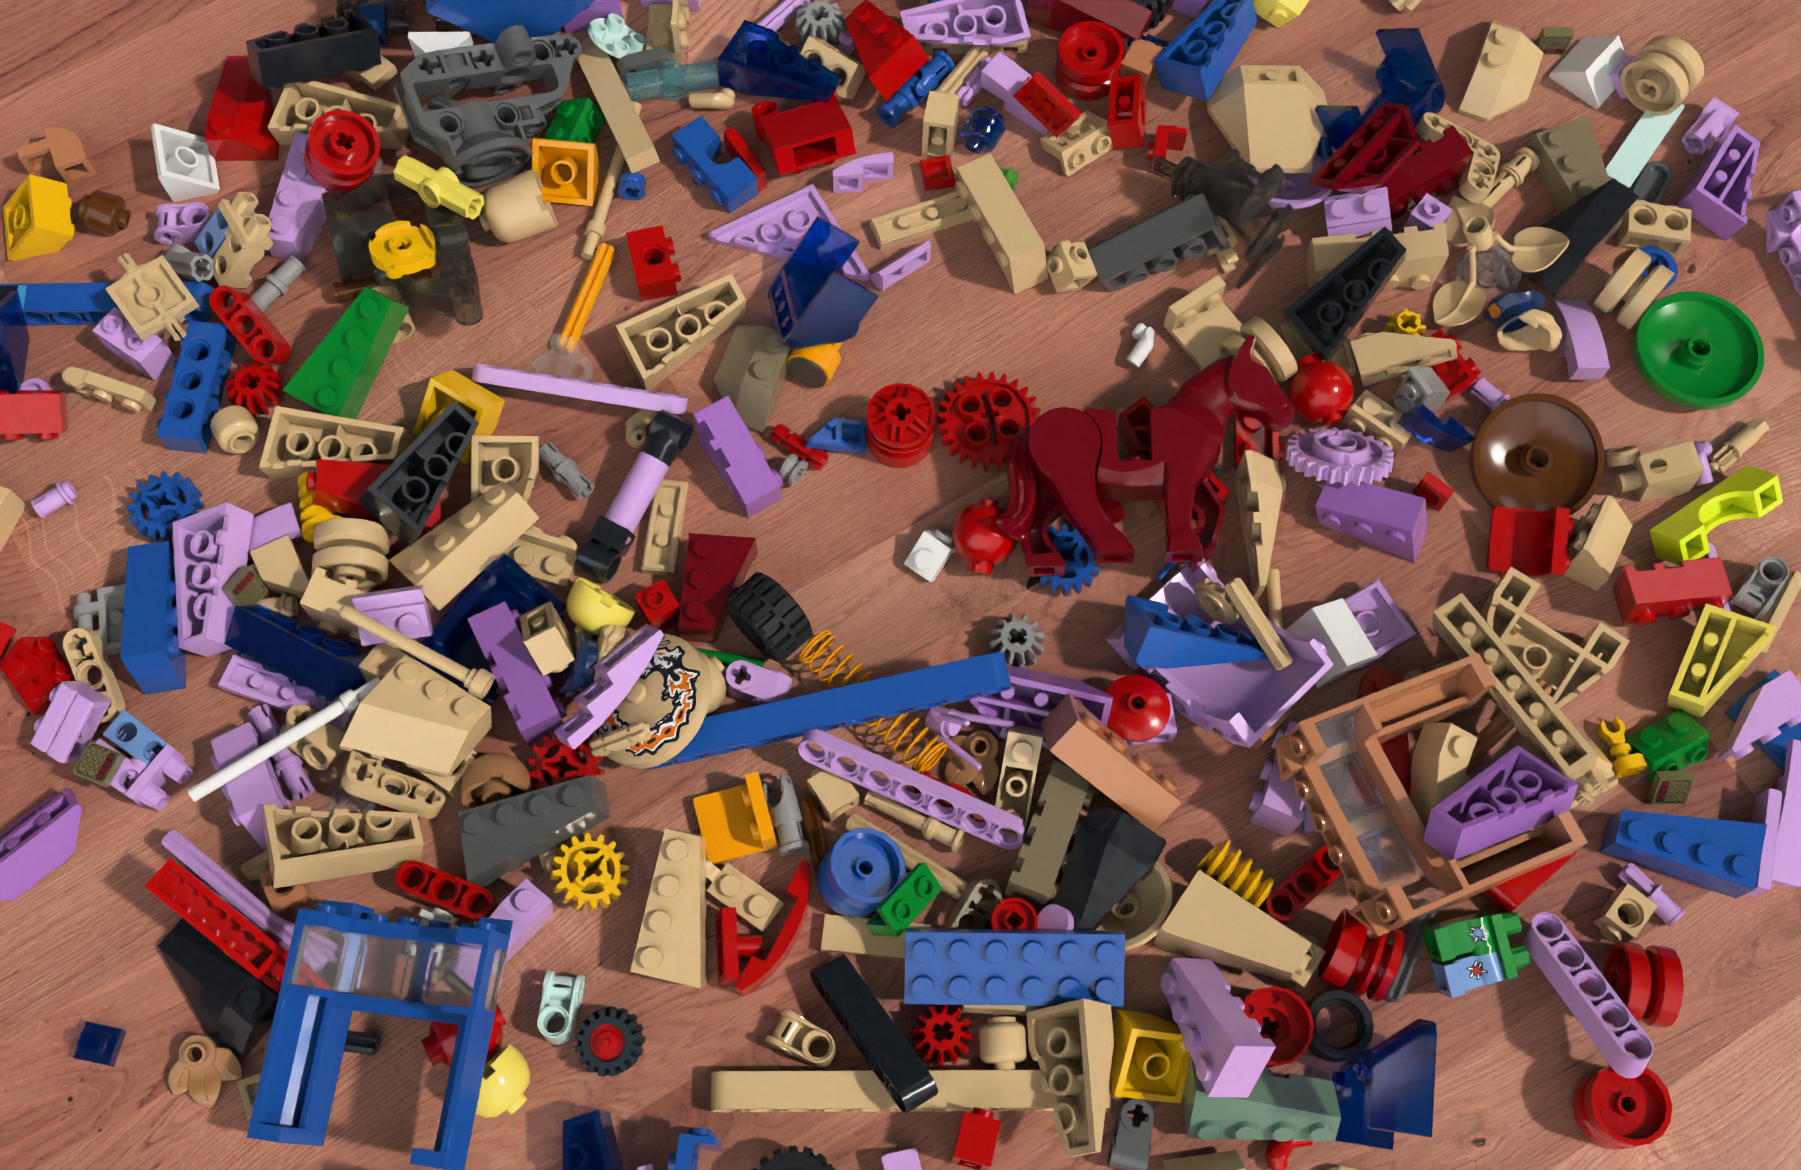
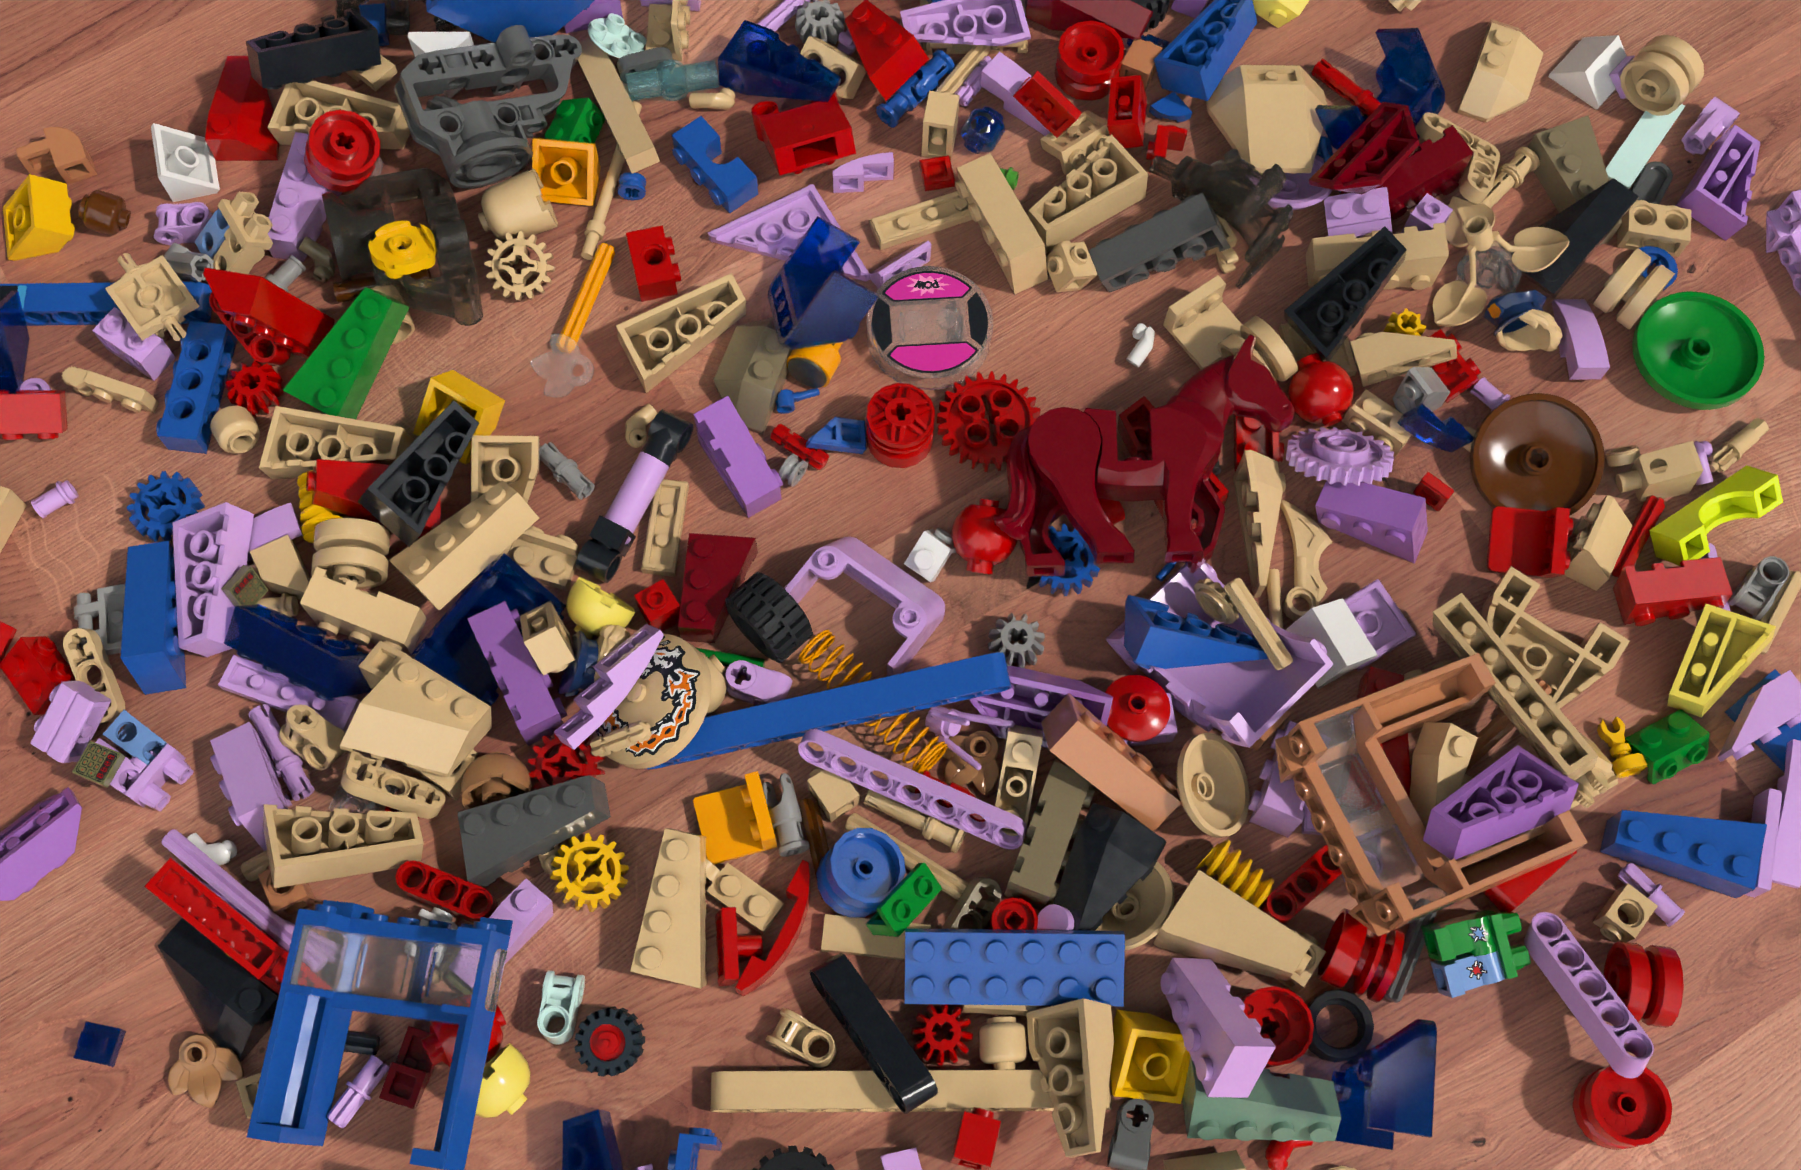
white bar [187,677,380,802] -> none
tan piece [339,605,495,699] -> none
lavender plate [351,585,433,646] -> none
light yellow piece [393,155,484,220] -> none
lavender beam [471,364,688,414] -> none
red tile [723,127,767,192] -> none
olive tile [1534,27,1574,55] -> none
olive tile [1647,771,1695,804] -> none
none -> white arm [187,833,237,865]
none -> red slope [203,267,335,358]
none -> dark tan arm [298,236,335,283]
none -> lavender axle [327,1055,390,1128]
none -> dark red slope [379,1026,435,1109]
none -> tan gear [484,231,555,301]
none -> blue hand [776,388,820,414]
none -> lavender windscreen [785,537,945,676]
none -> brick [867,266,993,390]
none -> tan wedge [1028,134,1148,254]
none -> blue tile [1149,92,1192,122]
none -> tan dish [1176,733,1249,838]
none -> tan piece [1280,500,1332,621]
none -> red pin [1311,59,1381,117]
none -> red axle [1611,495,1665,577]

